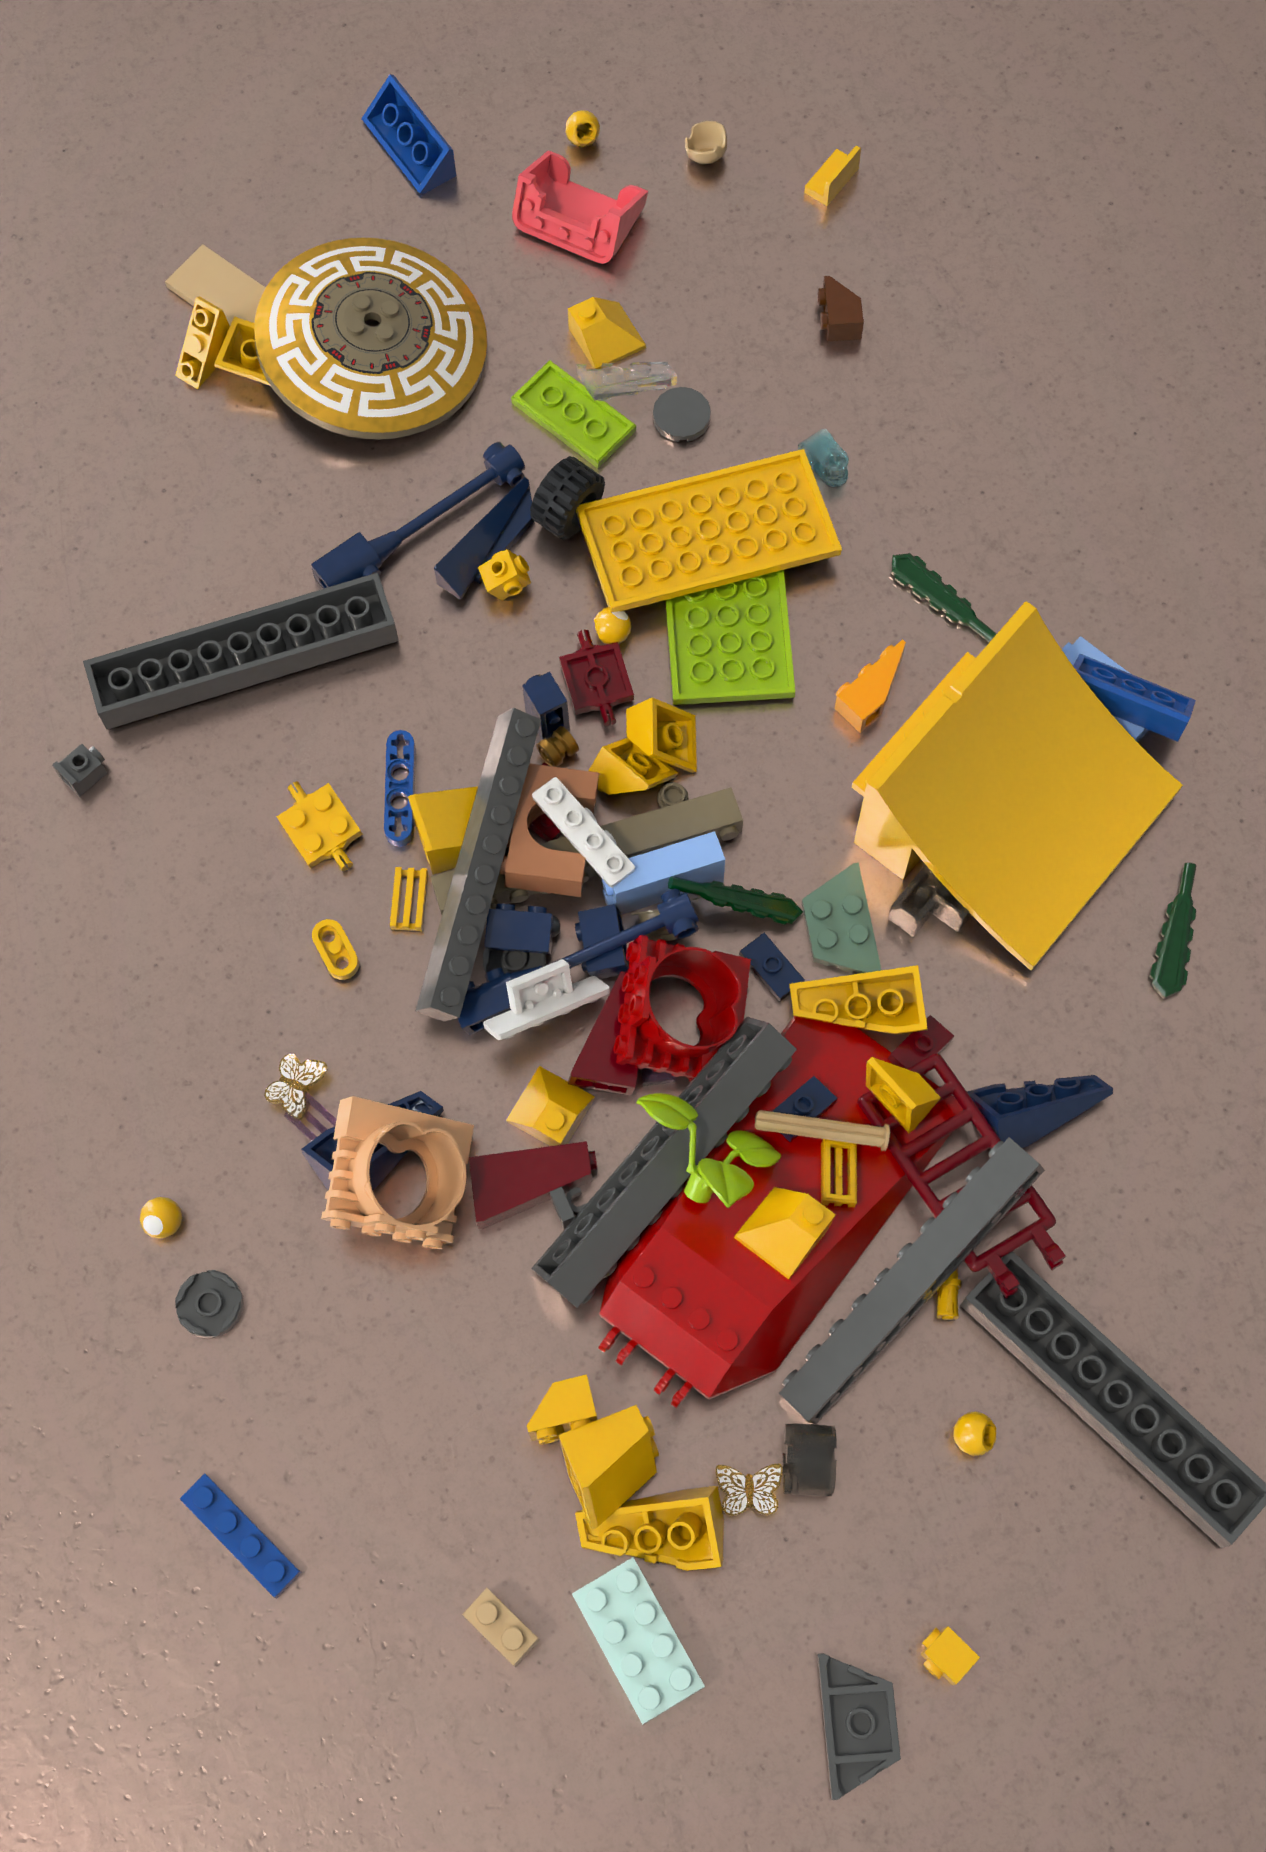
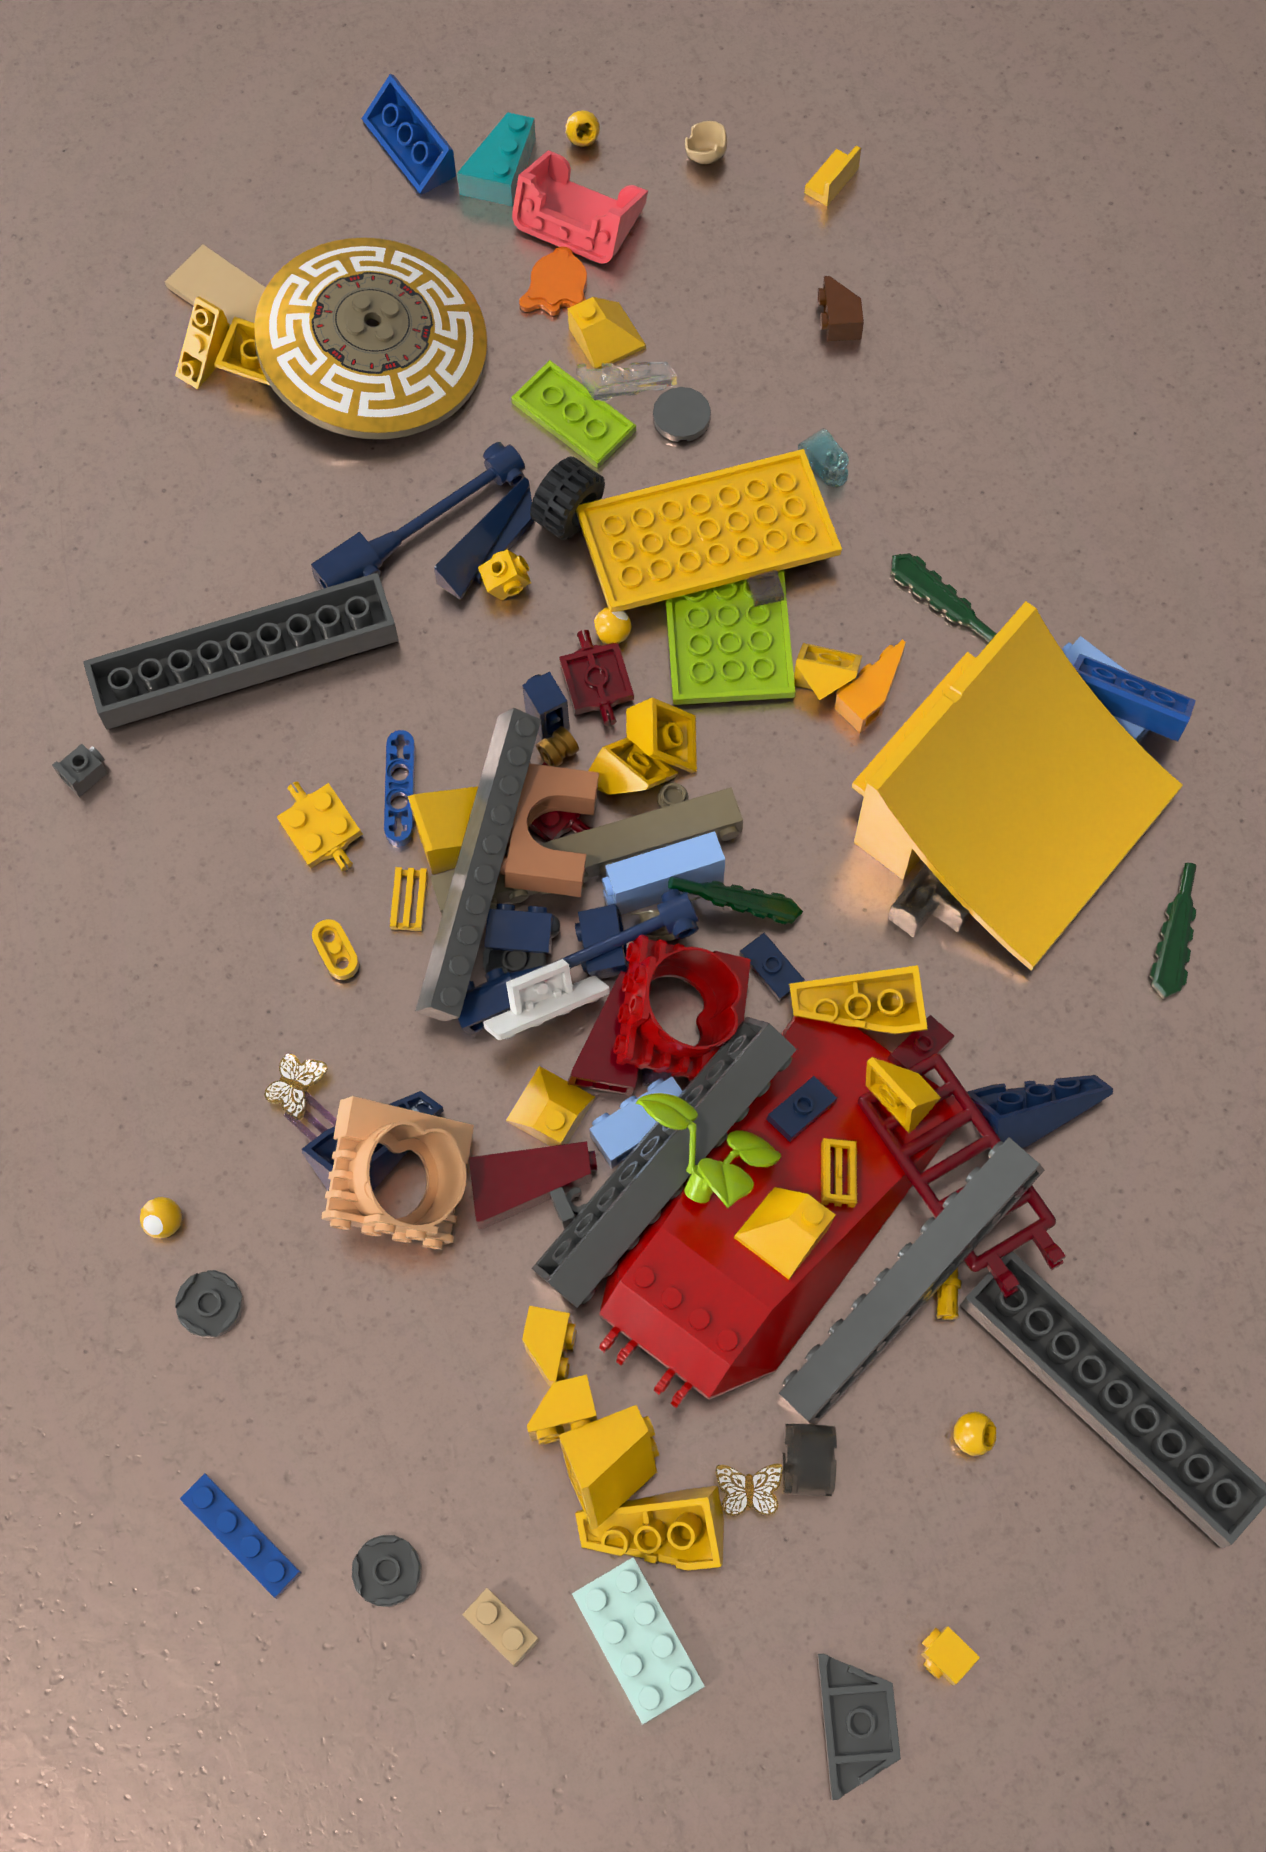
white bracket [532,777,635,888] -> none
tan axle [755,1110,890,1151] -> none
sand green wing [802,862,882,973] -> none
none -> dark grey tile [352,1535,422,1607]
none -> teal wedge [457,112,536,207]
none -> orange tile [519,246,587,316]
none -> yellow slope [522,1306,577,1387]
none -> light blue brick [589,1076,683,1169]
none -> tile [747,570,784,607]
none -> yellow slope [794,643,862,700]

